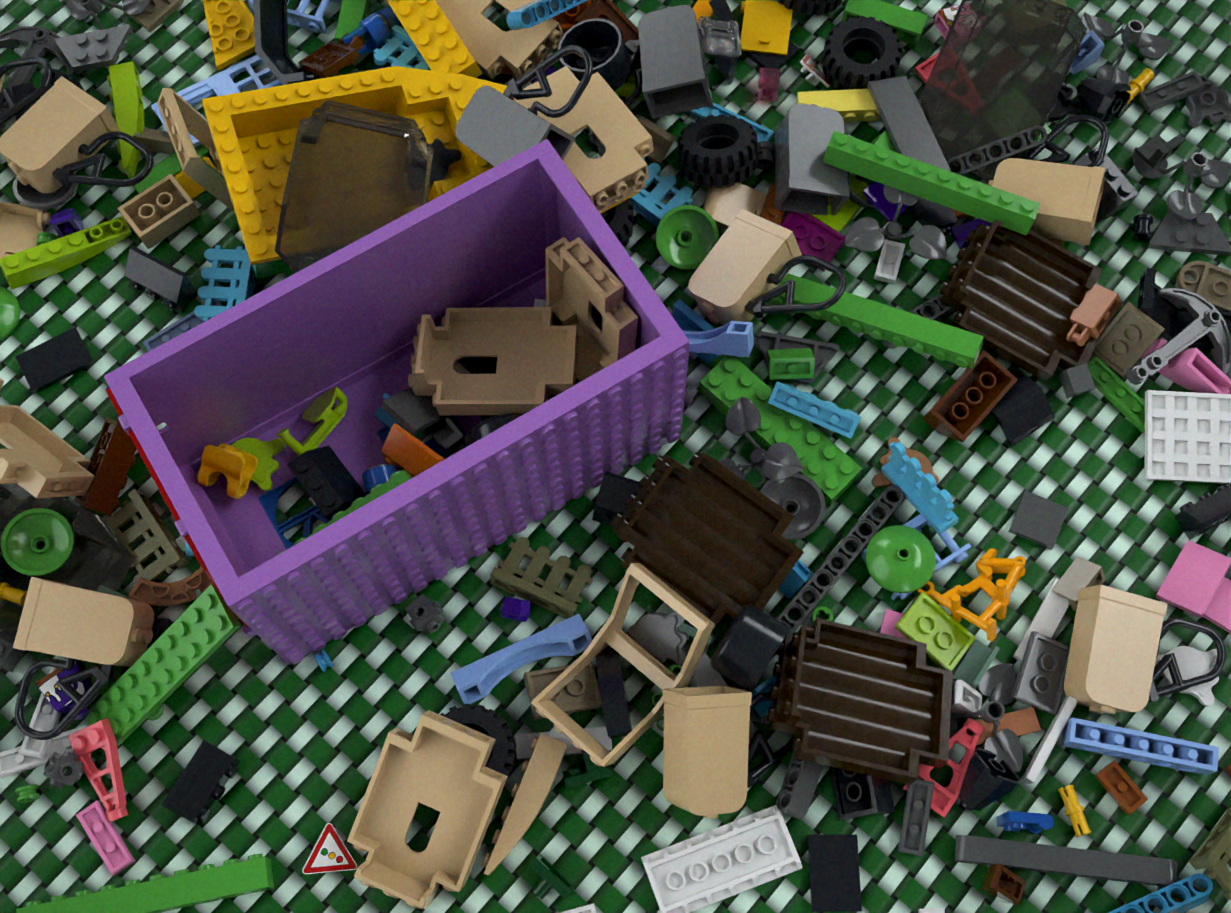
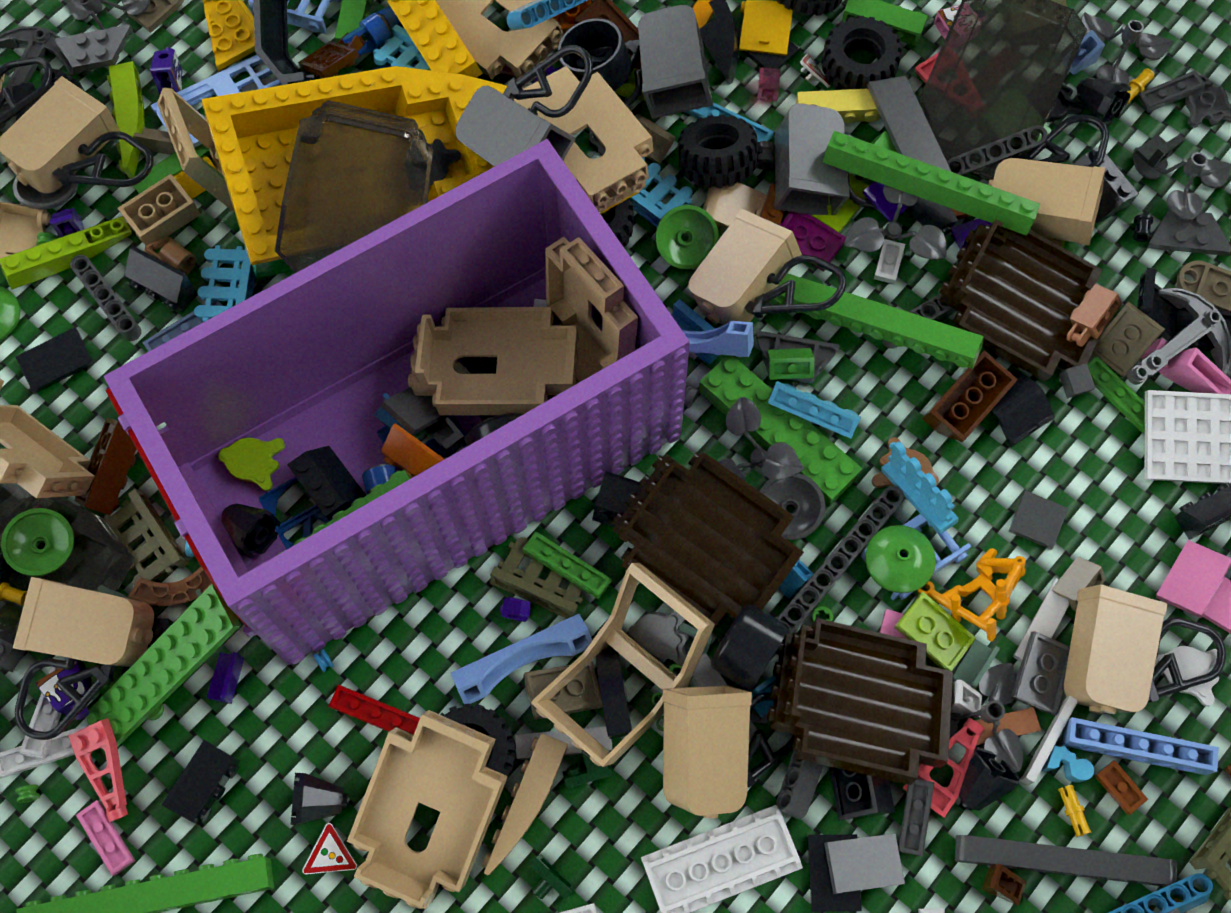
dark grey brick [43,751,84,788] -> none
yellow piece [197,443,258,499] -> none
lime piece [276,386,348,456] -> none
dark grey brick [405,594,446,635] -> none
clear plate [698,16,742,57] -> none
blue plate [997,811,1054,834] -> none
none -> dark grey beam [70,255,142,341]
none -> medium nougat piece [144,237,196,275]
none -> dark purple torso [150,48,183,94]
none -> dark purple panel [207,652,244,704]
none -> black cone [221,503,281,558]
none -> black cone [290,773,348,825]
none -> red tile [328,684,420,735]
none -> bright green tile [523,532,612,600]
none -> tile [824,833,905,894]
none -> medium azure leg [1041,745,1094,783]

